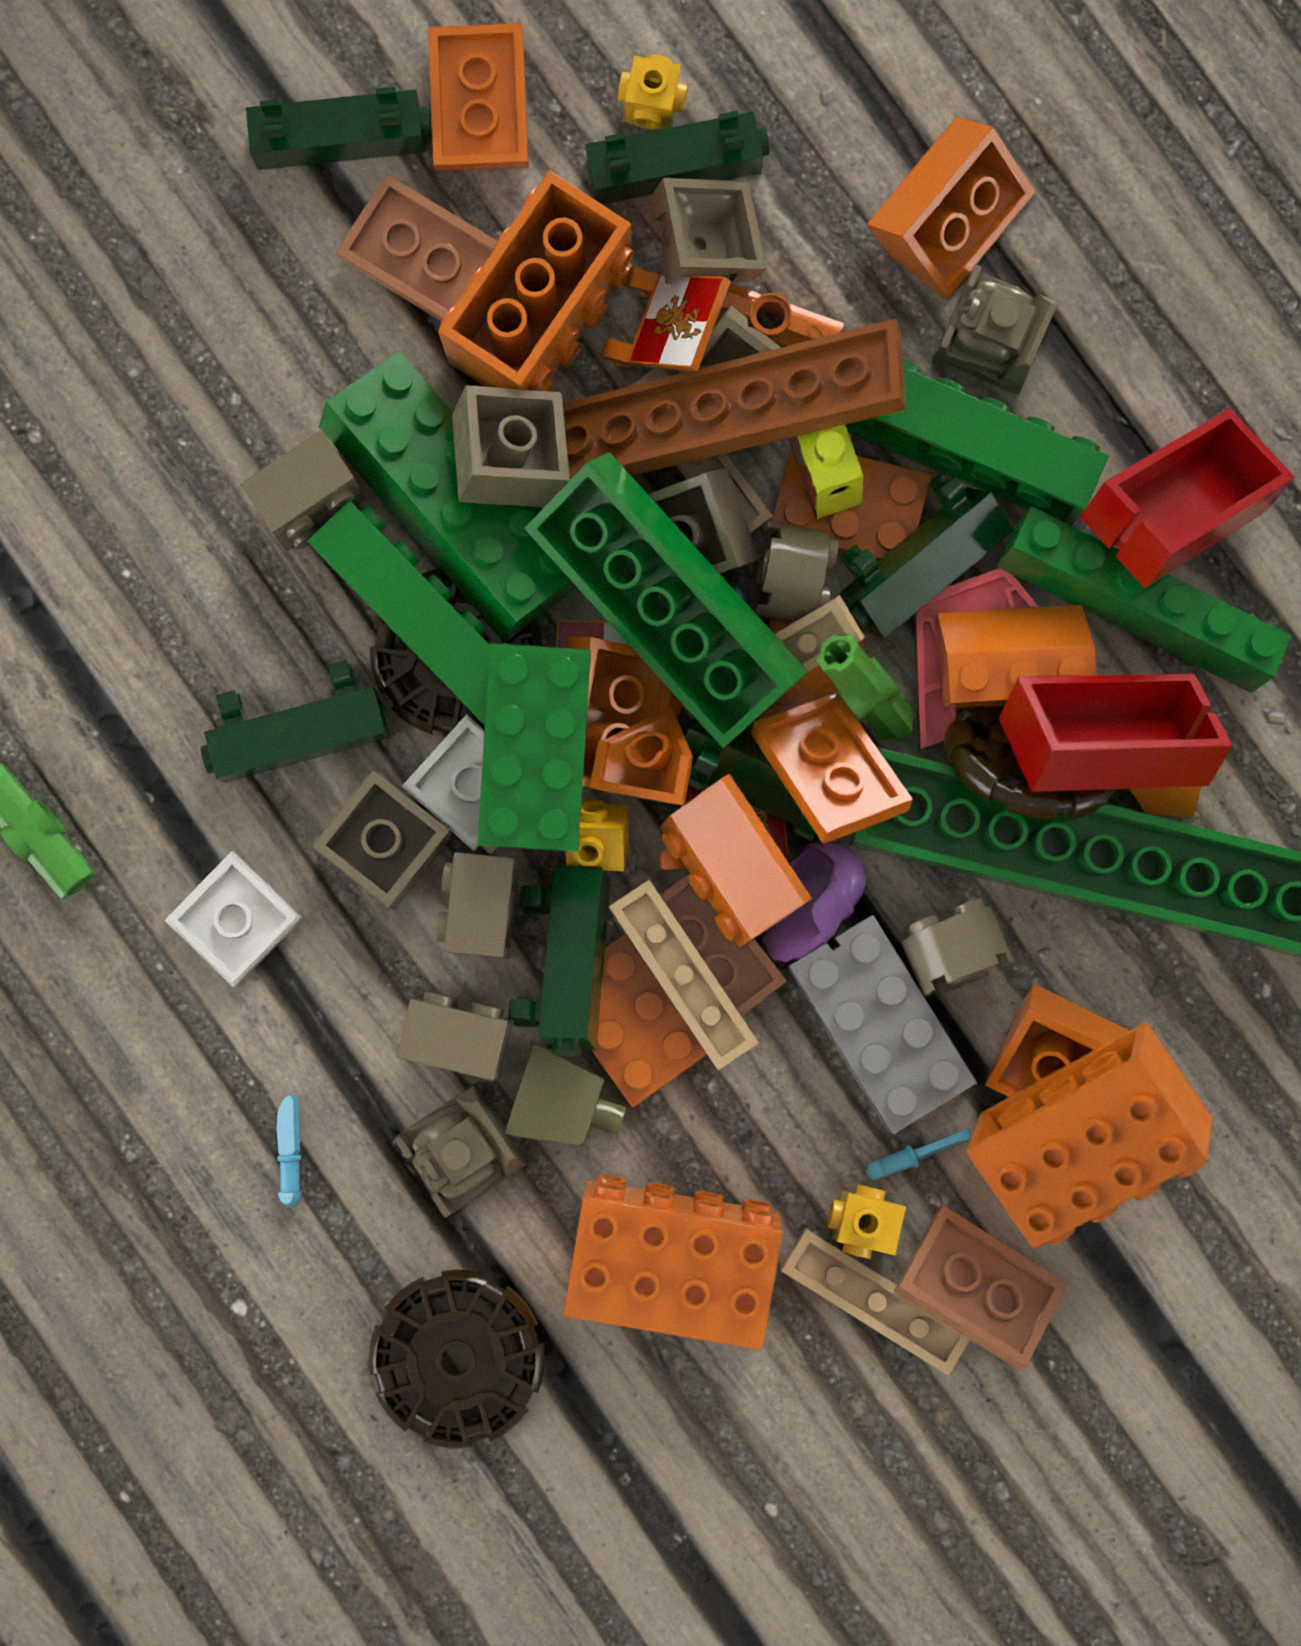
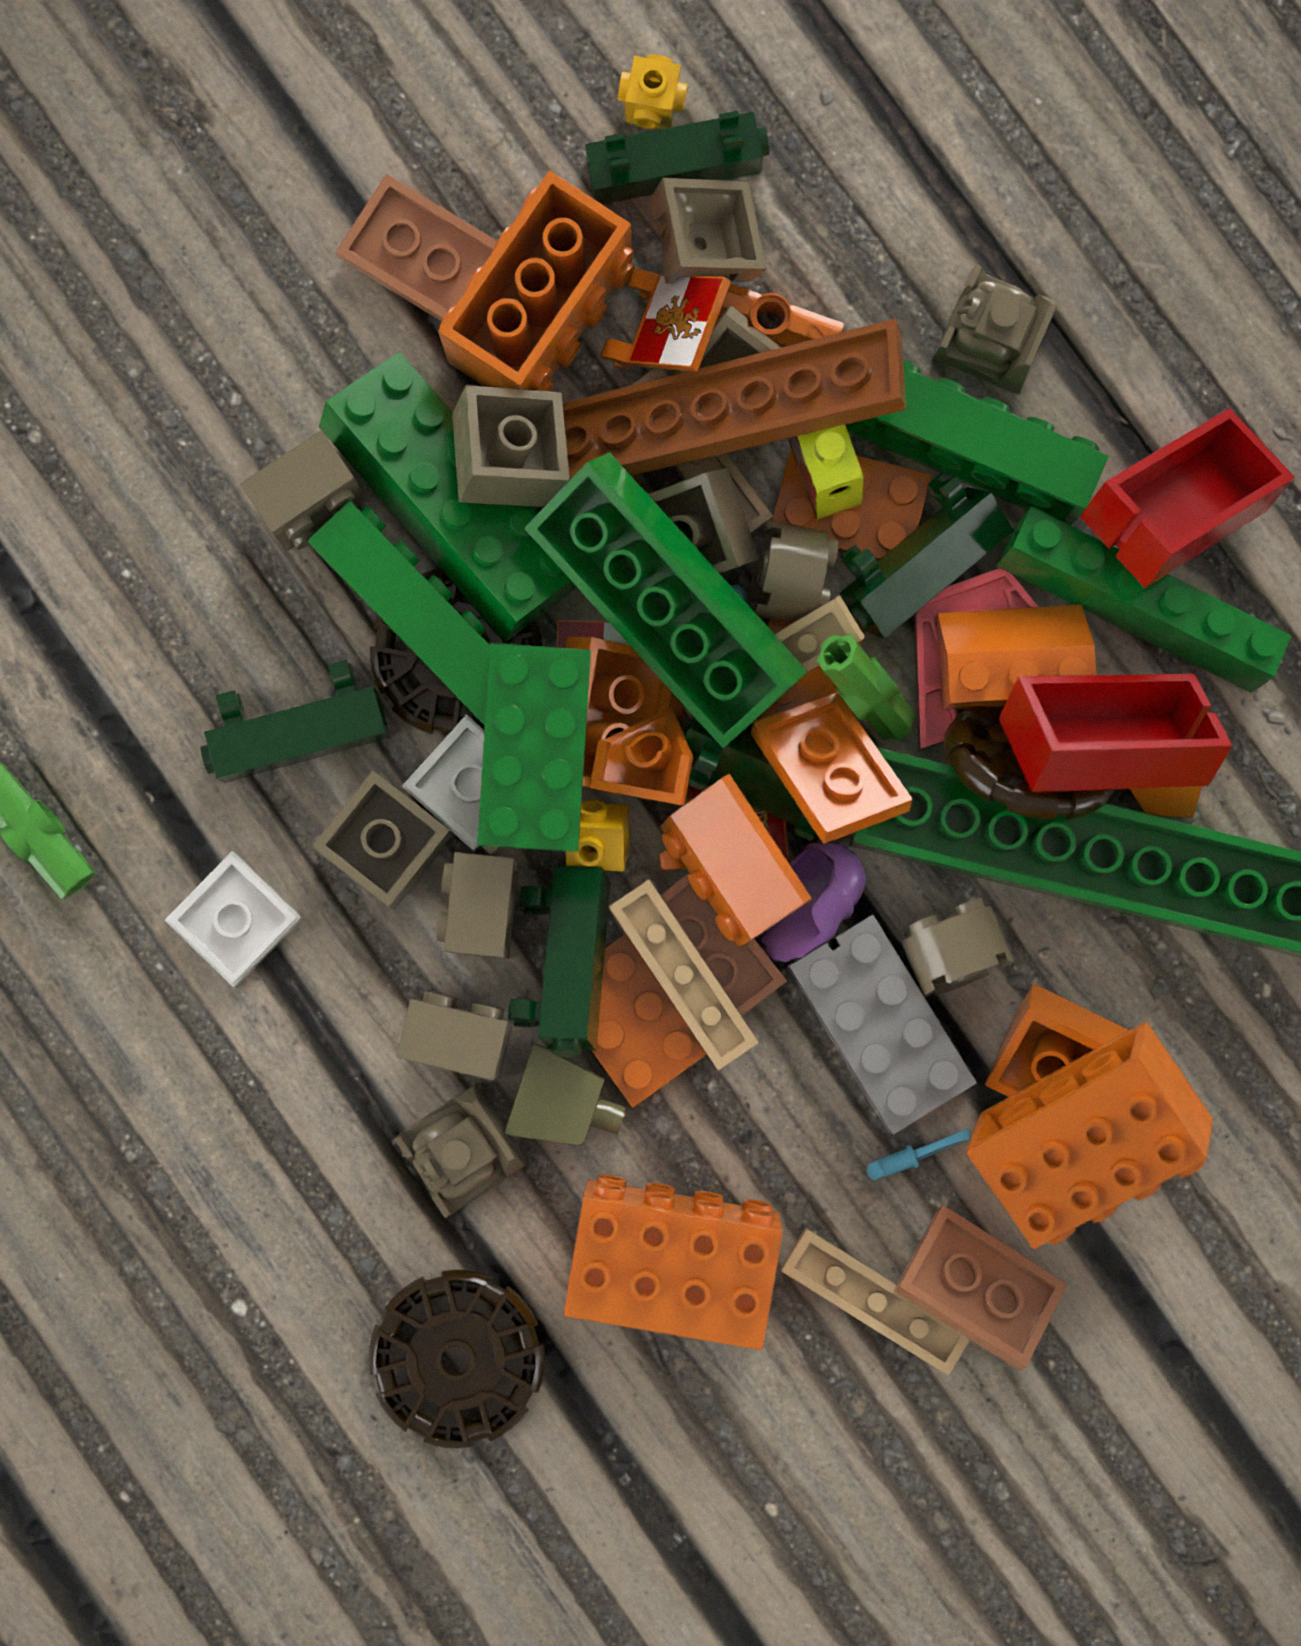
dark green brick [246,87,432,170] -> none
medium azure piece [276,1095,302,1208] -> none
orange plate [428,23,529,172] -> none
yellow brick [827,1184,906,1259] -> none
orange slope [867,117,1035,299] -> none

